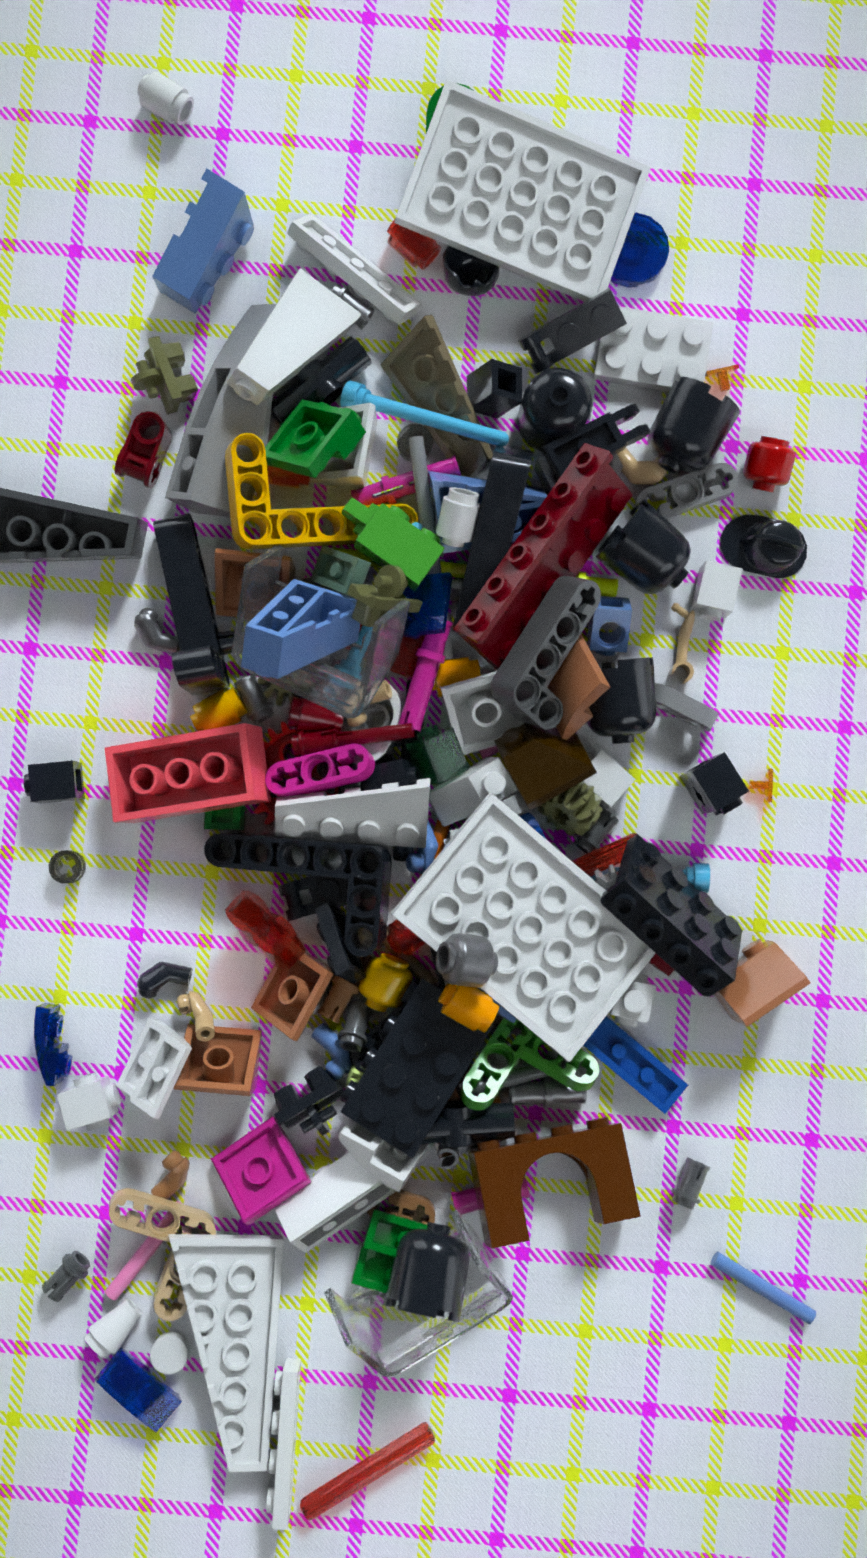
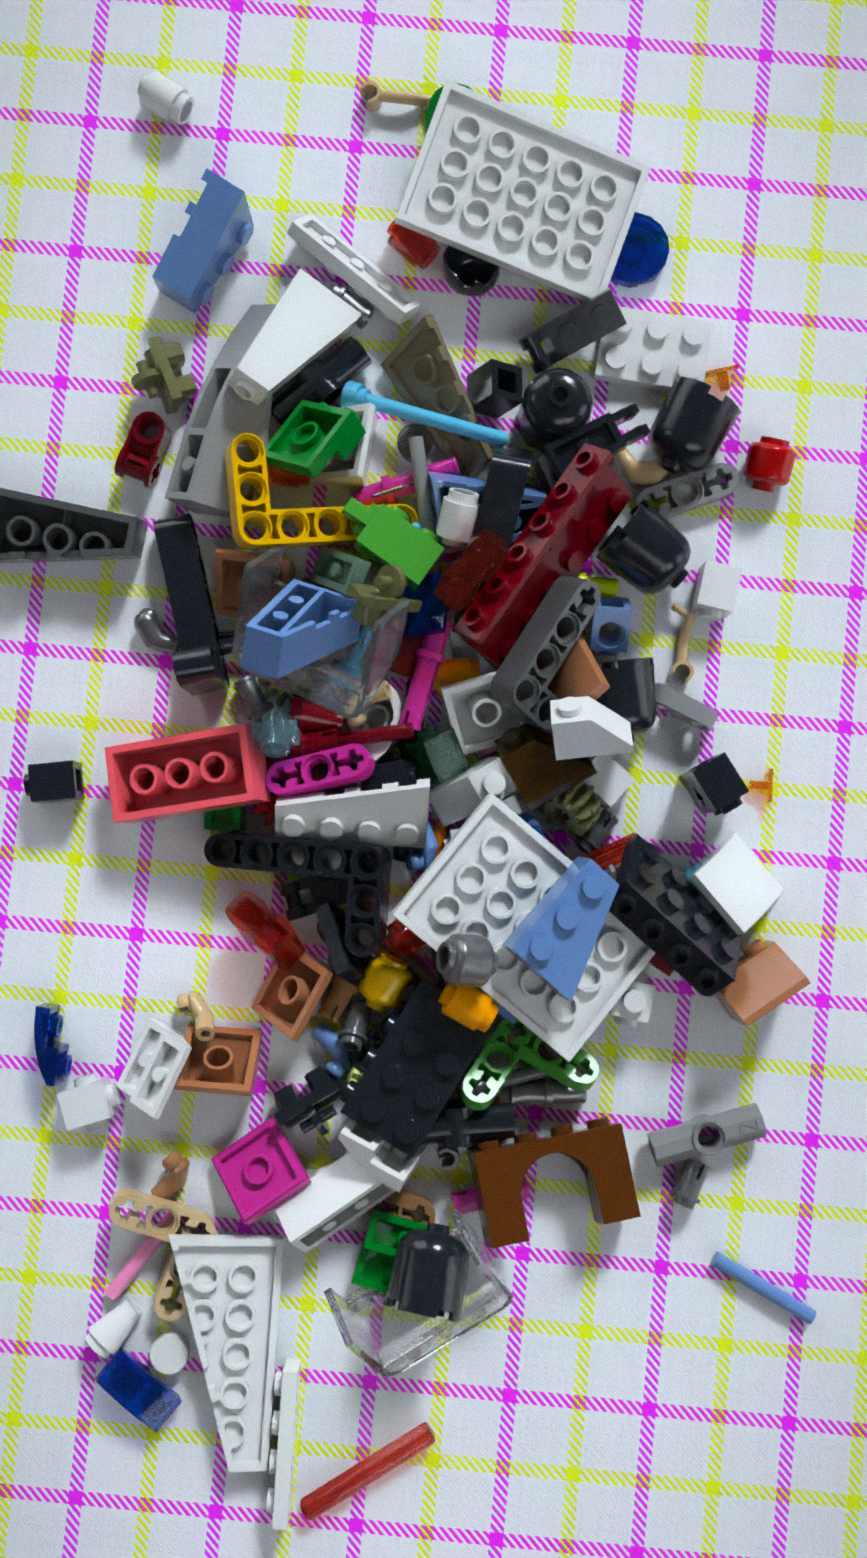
dark grey pin [42,1251,90,1302] -> none
clear smoke bush [49,850,86,884] -> none
black arm [137,962,193,999] -> none
yellow brick [190,688,248,731] -> none
blue plate [583,1016,689,1114] -> none
black piece [720,515,807,578] -> none
none -> clear light blue gear [252,710,300,758]
none -> tan piece [360,81,431,112]
none -> clear red brick [434,528,508,612]
none -> medium blue wedge [502,856,619,1002]
none -> white slope [550,696,634,760]
none -> light grey piece [647,1103,766,1167]
none -> white slope [689,833,783,935]

